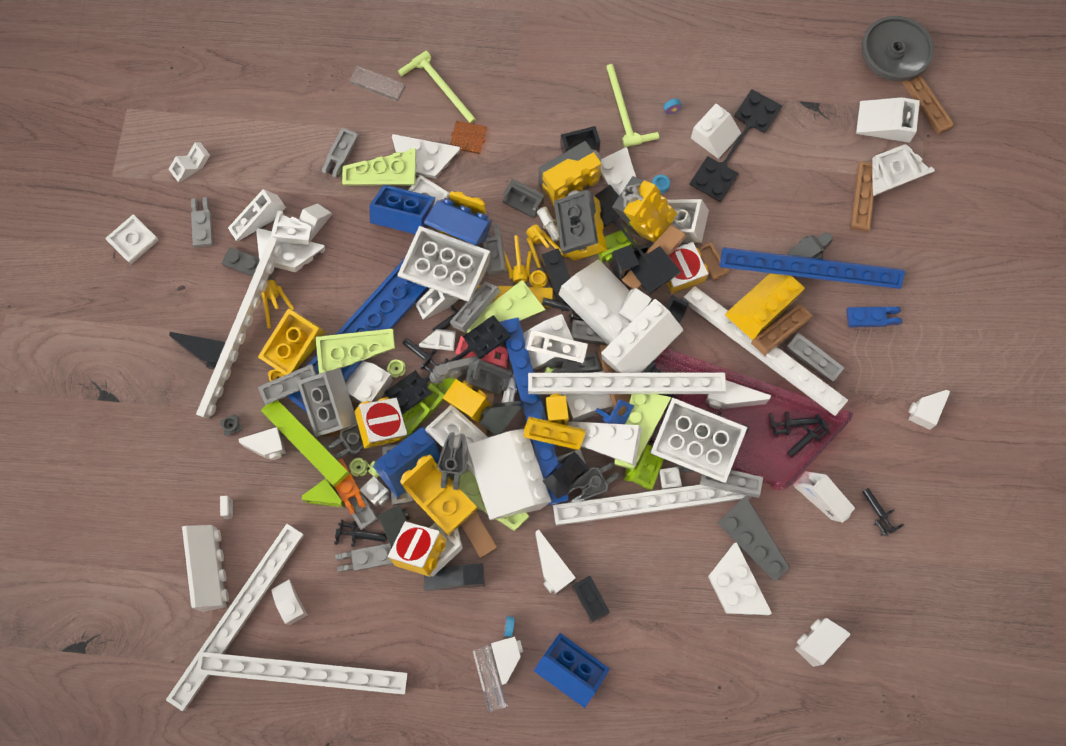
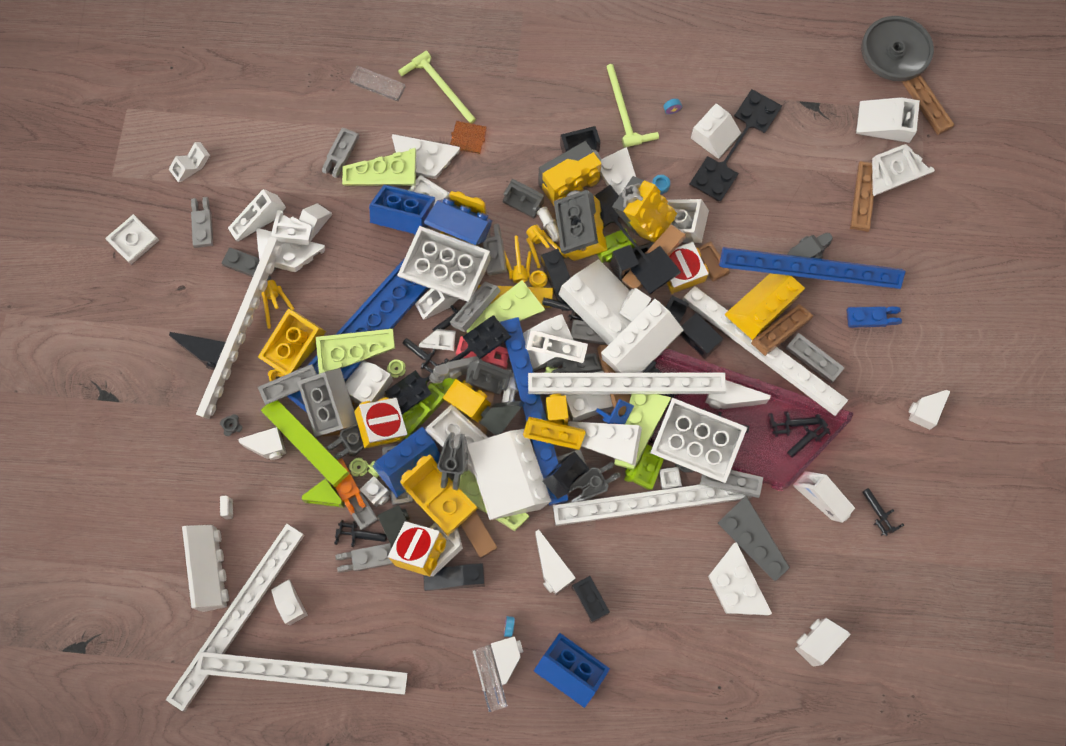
none -> black panel [680,313,723,359]

